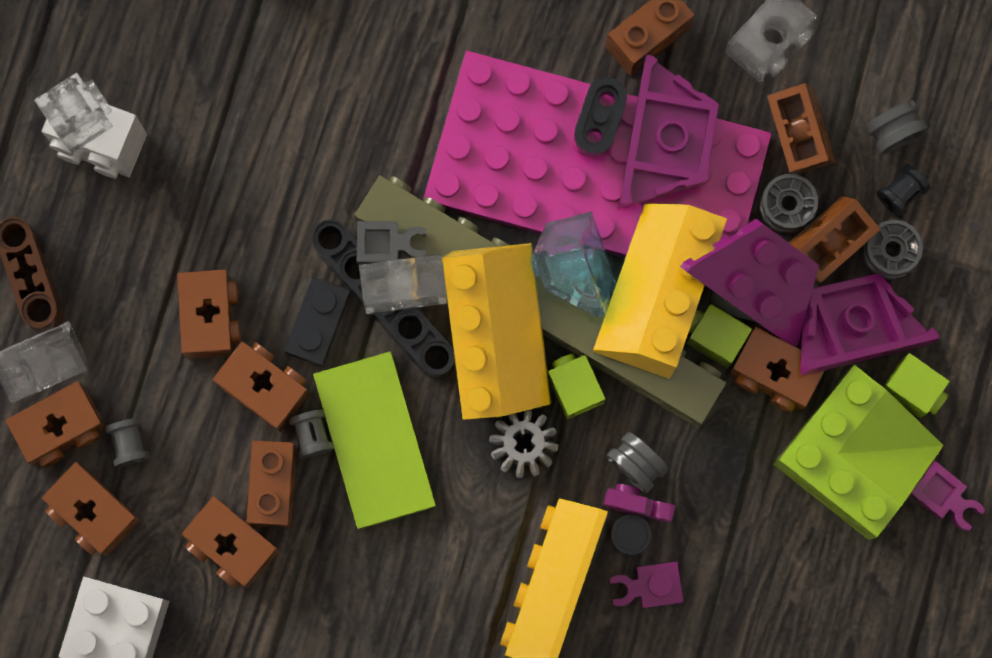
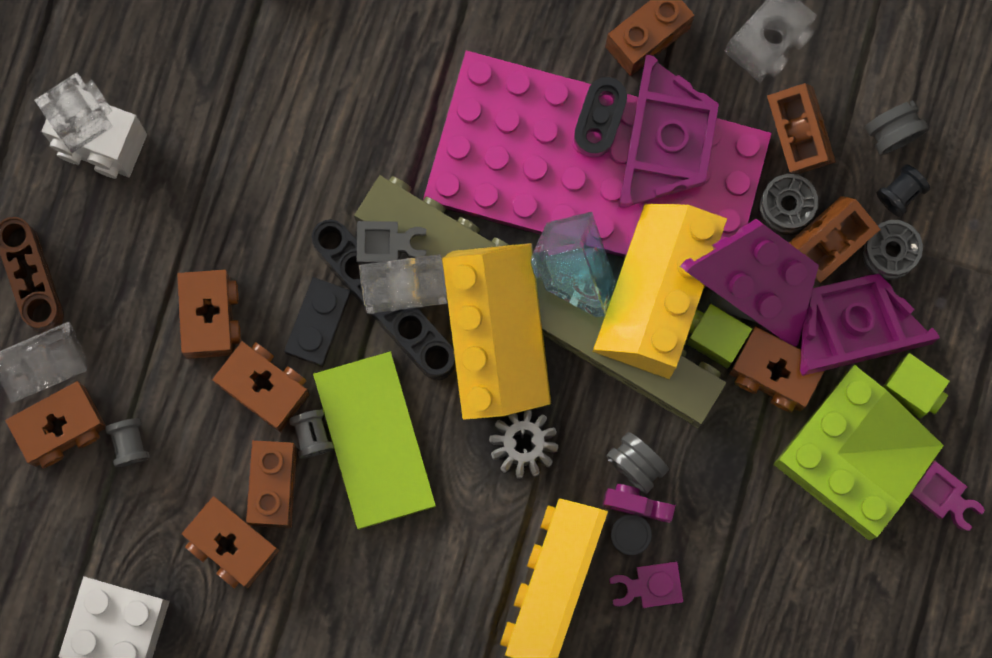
dark orange brick [42,462,141,556] -> none
lime brick [548,353,605,420] -> none

